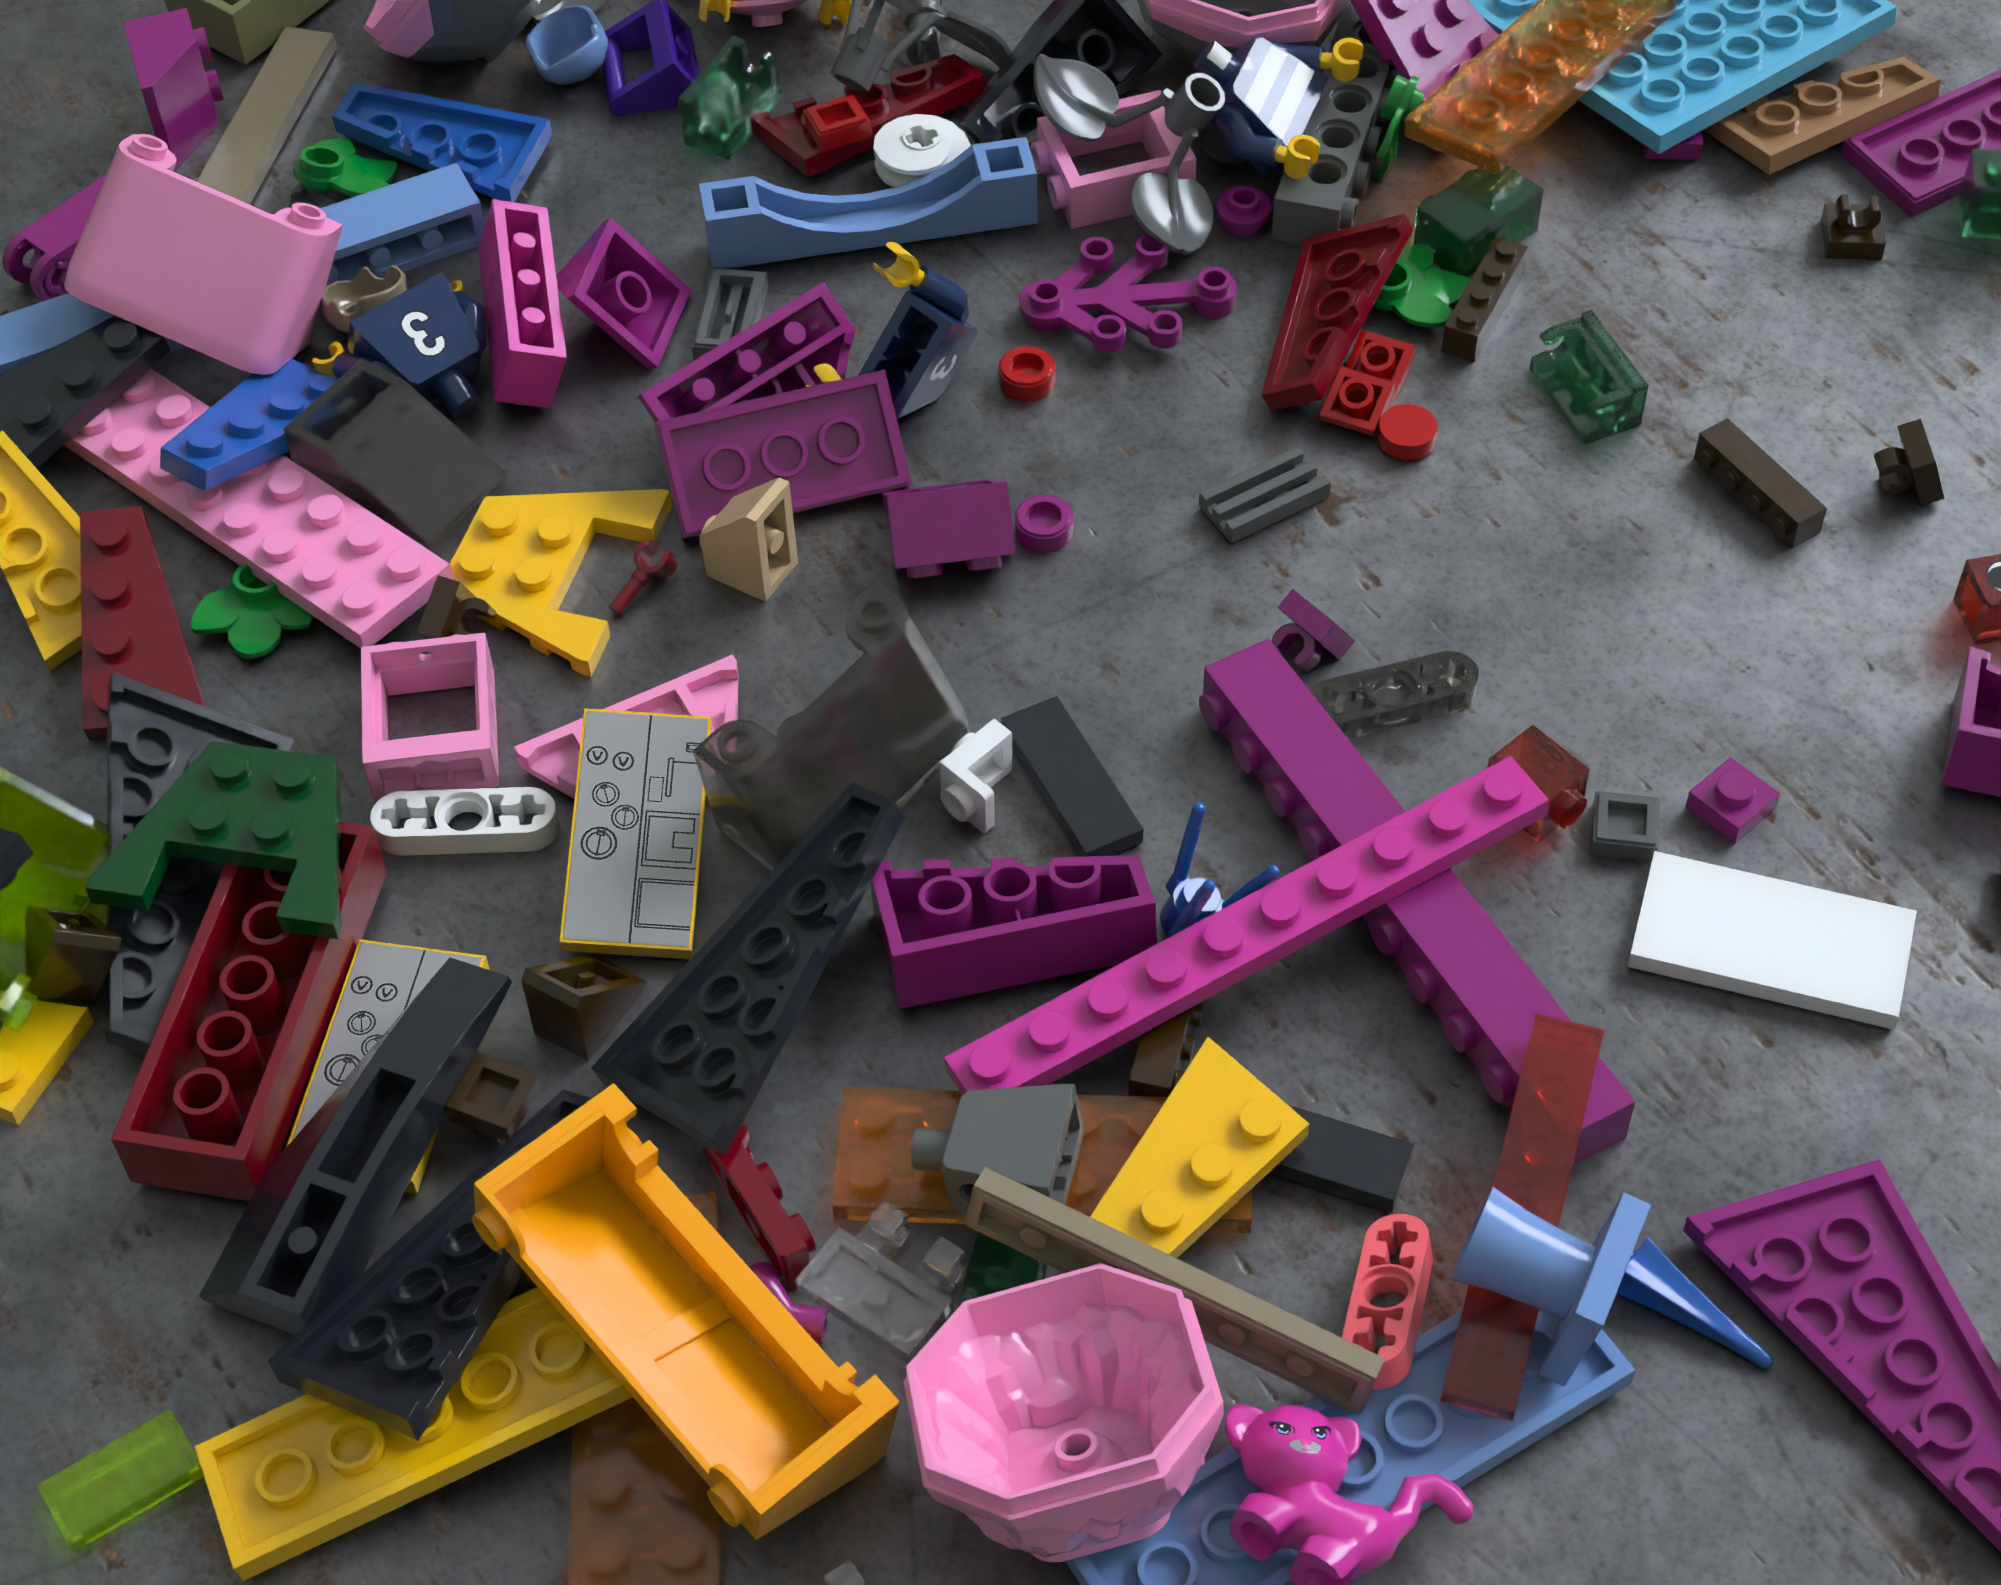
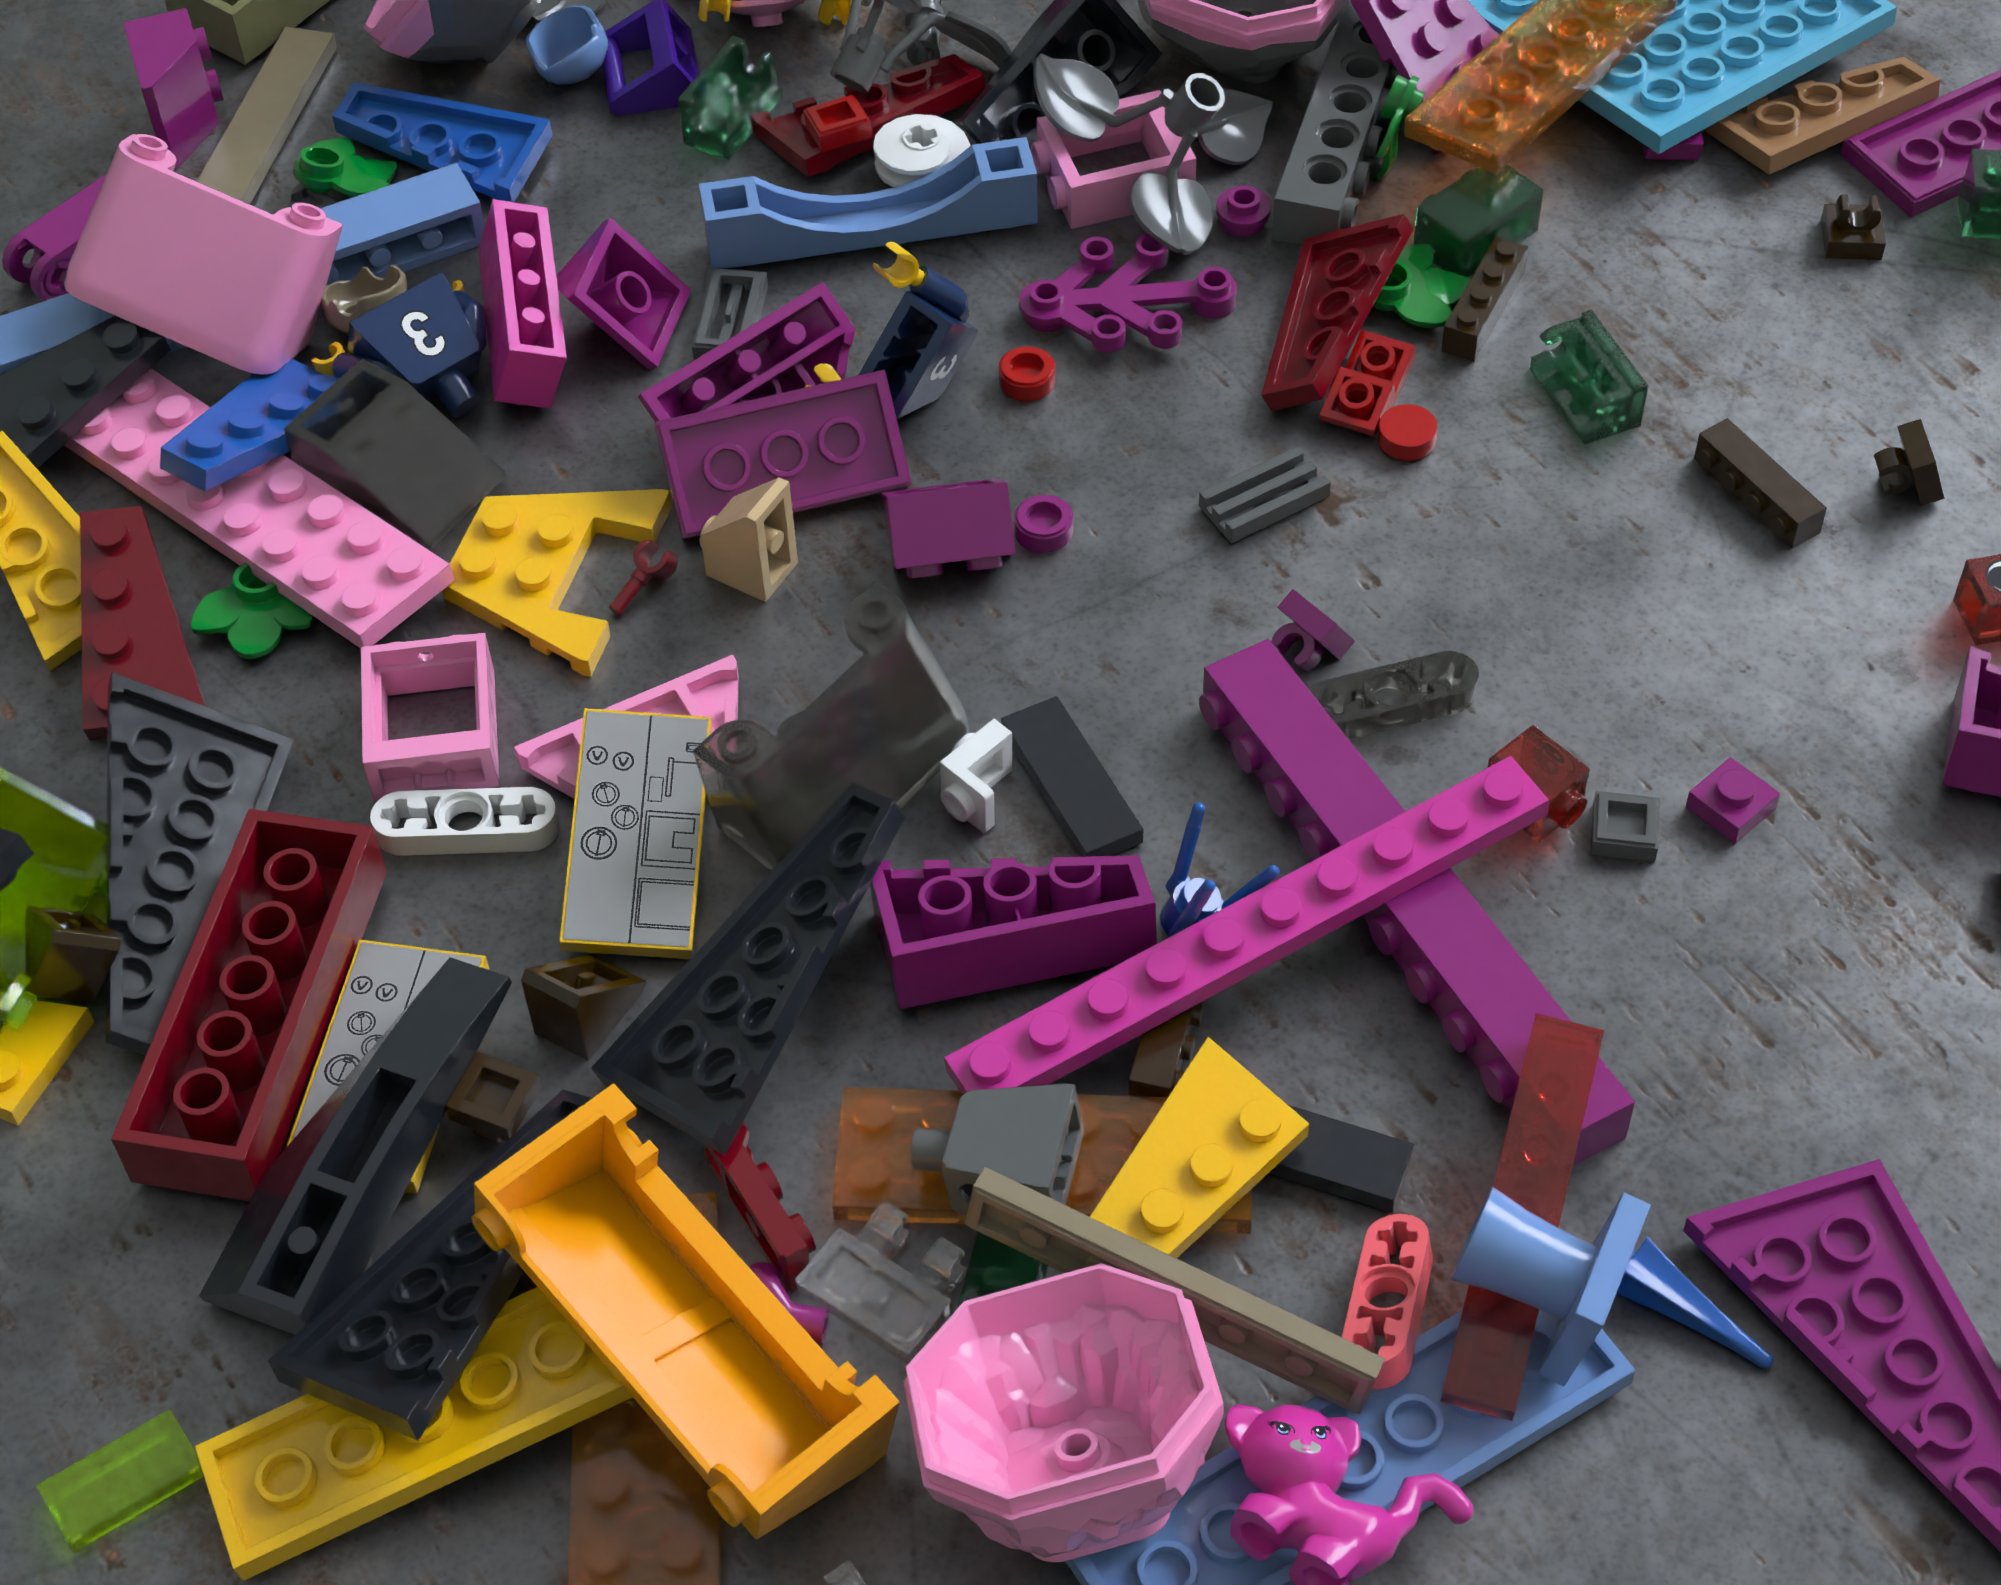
dark green wing [85,741,342,940] -> none
dark brown tile [417,575,496,639] -> none
torso [1194,37,1364,179] -> none
white tile [1627,851,1917,1030] -> none

